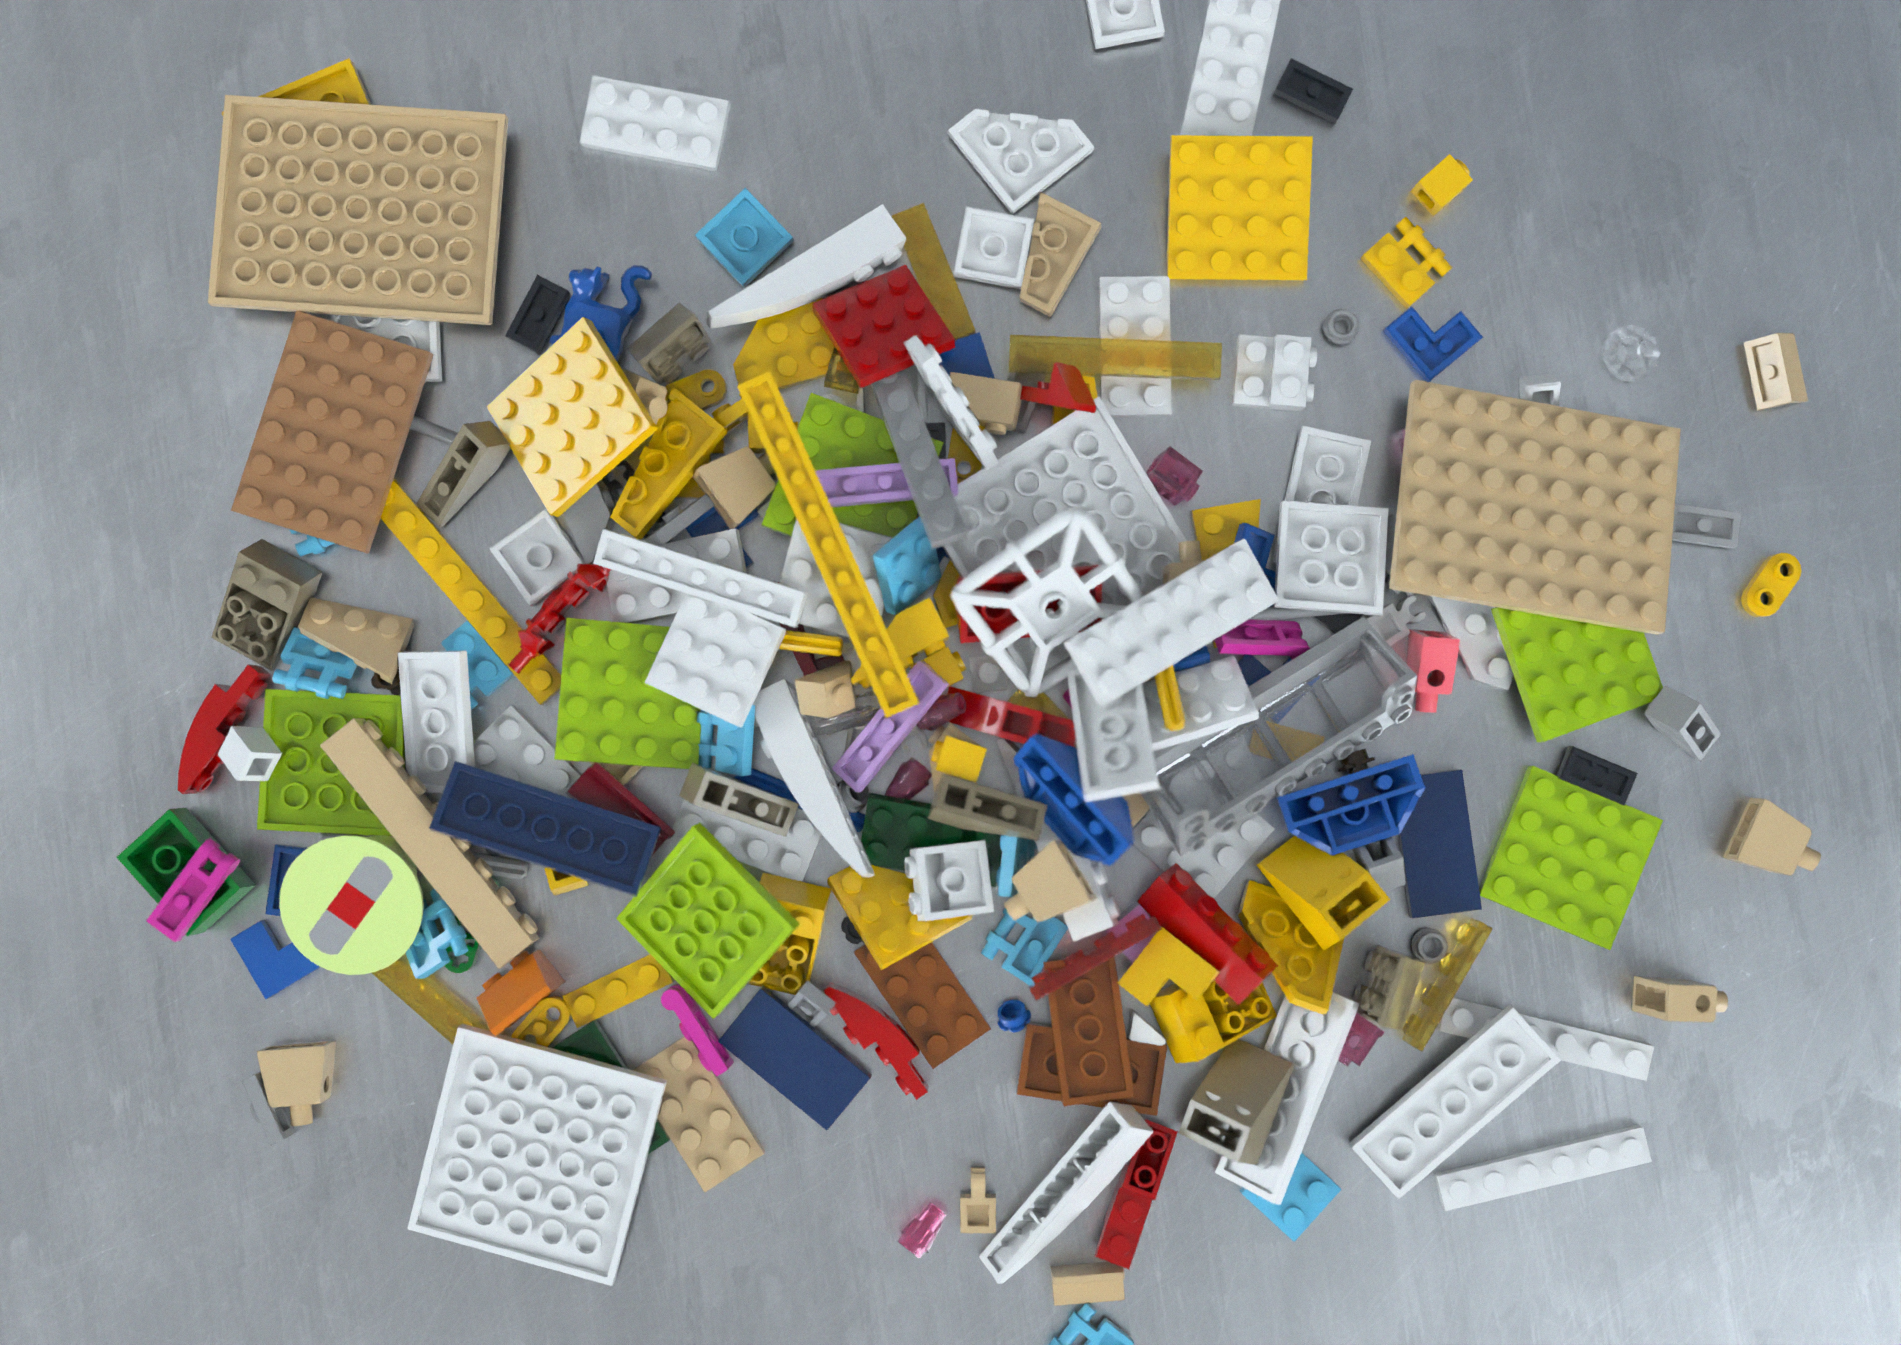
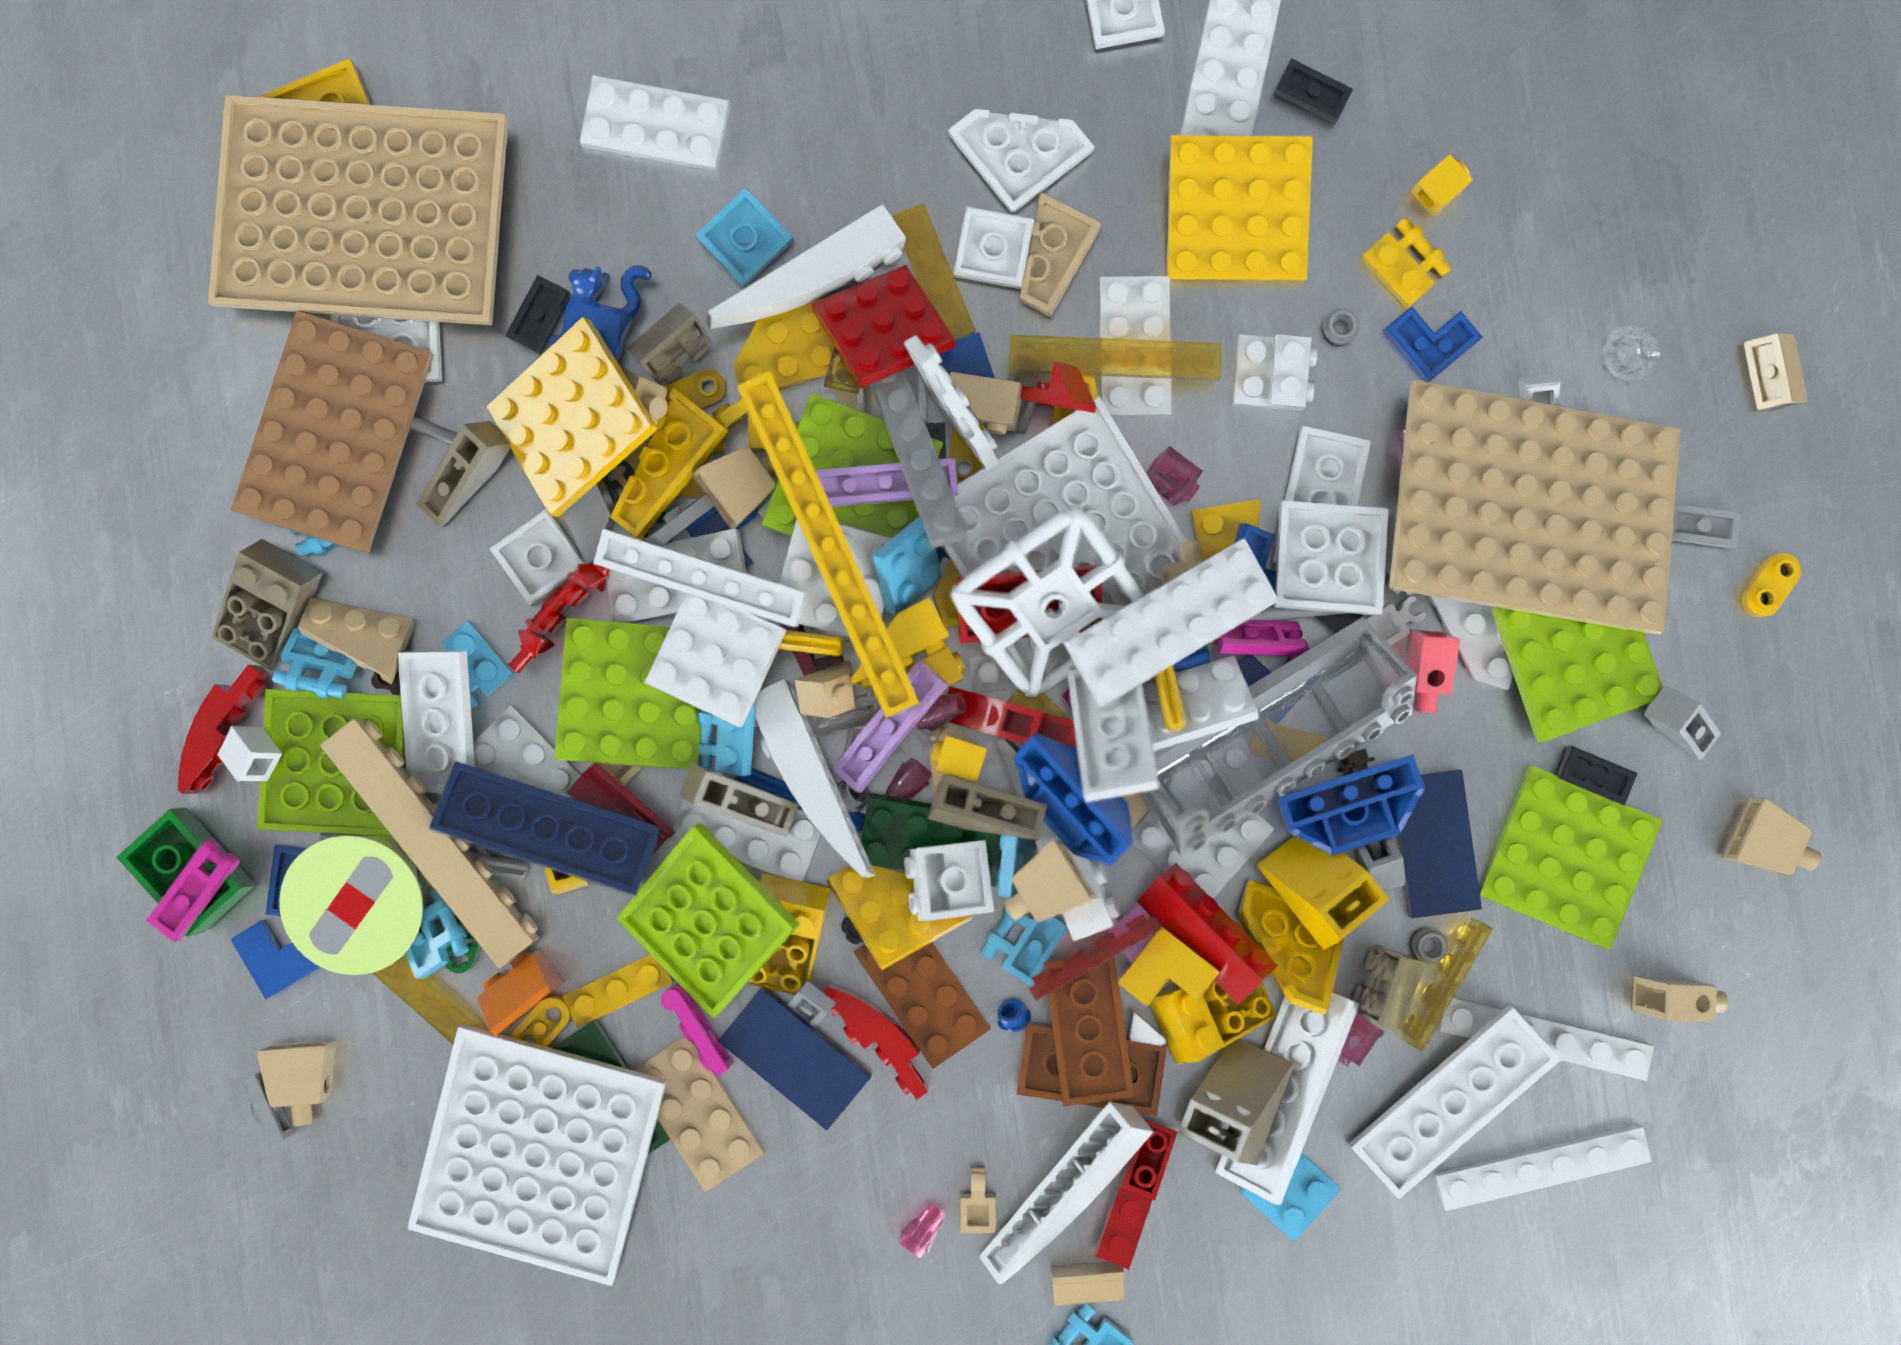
yellow plate [381,478,561,705] -> none

